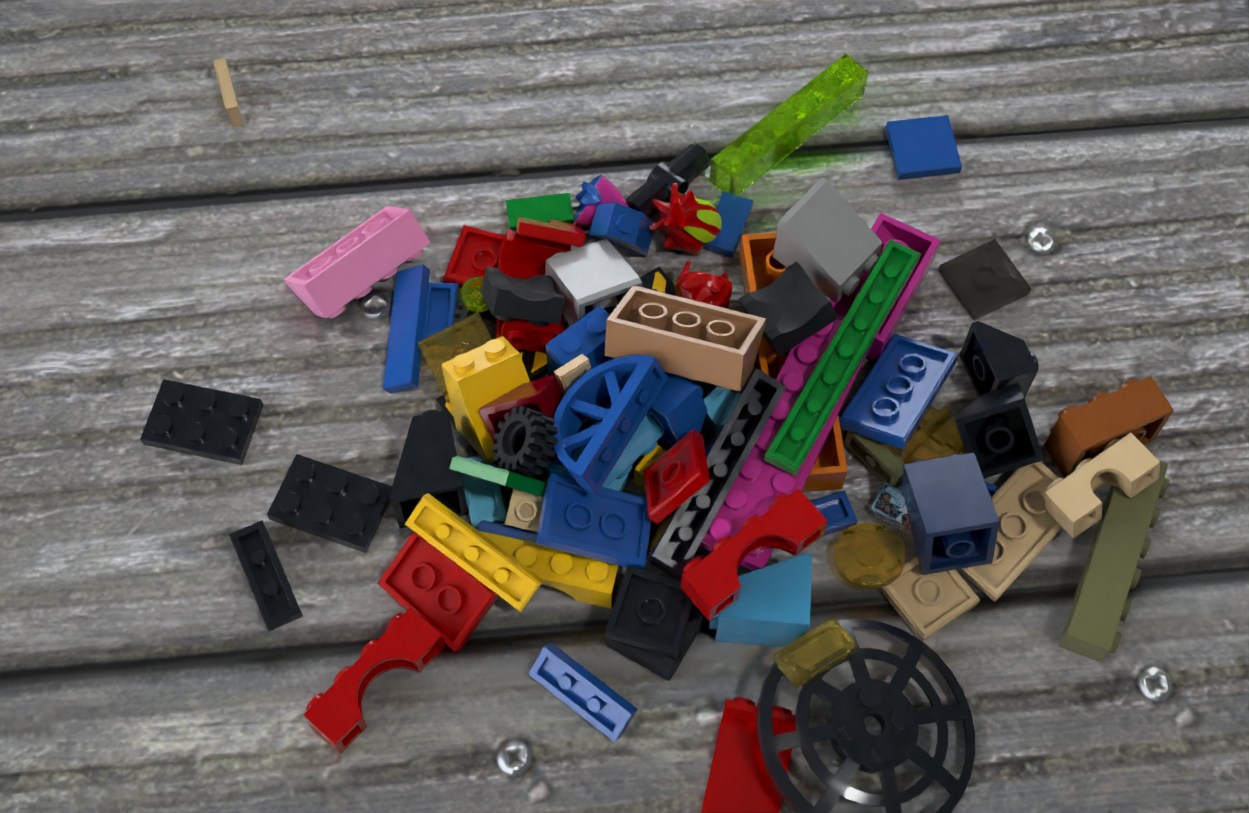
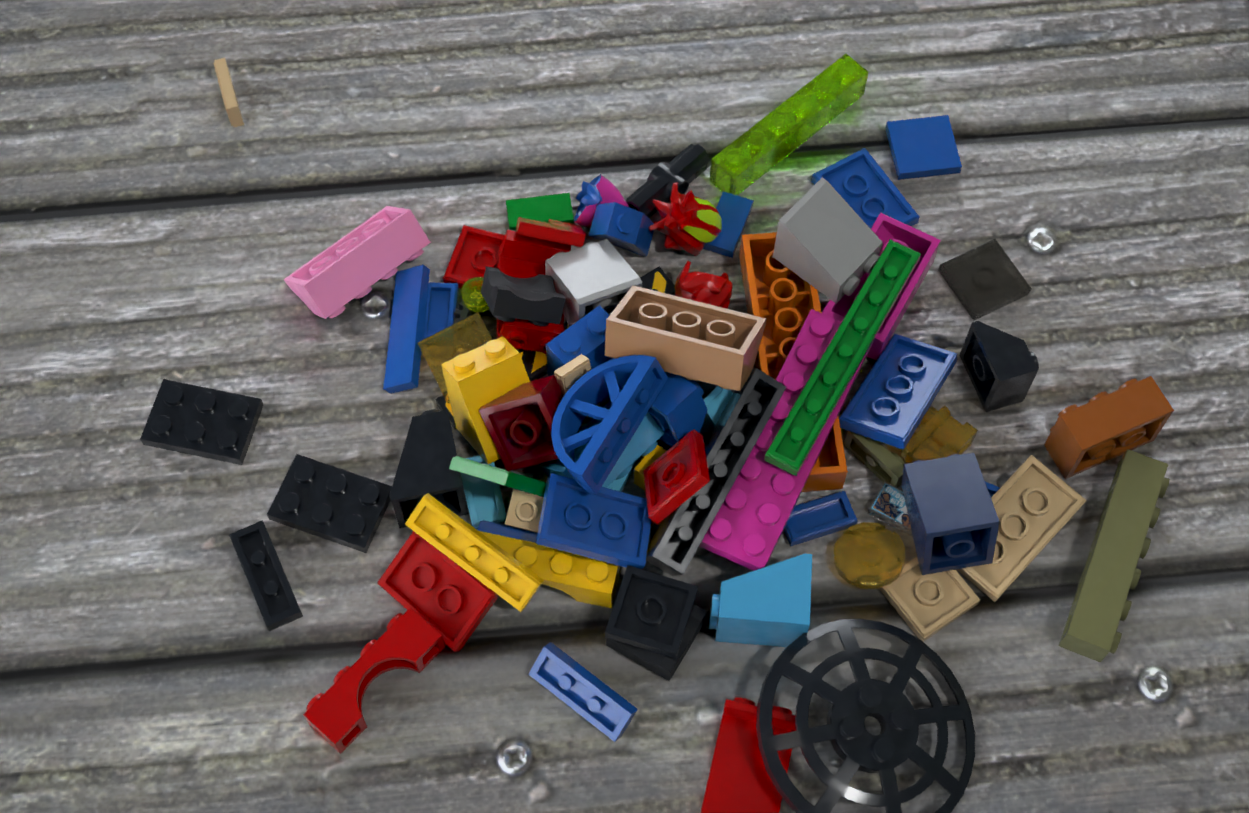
black tyre [493,406,558,477] -> none
red arch [681,488,828,621] -> none
black brick [739,261,838,356] -> none
clear yellow tile [773,617,857,688] -> none
black slope [954,382,1044,479] -> none
tan arch [1045,433,1160,538] -> none
none -> blue tile [811,148,920,229]

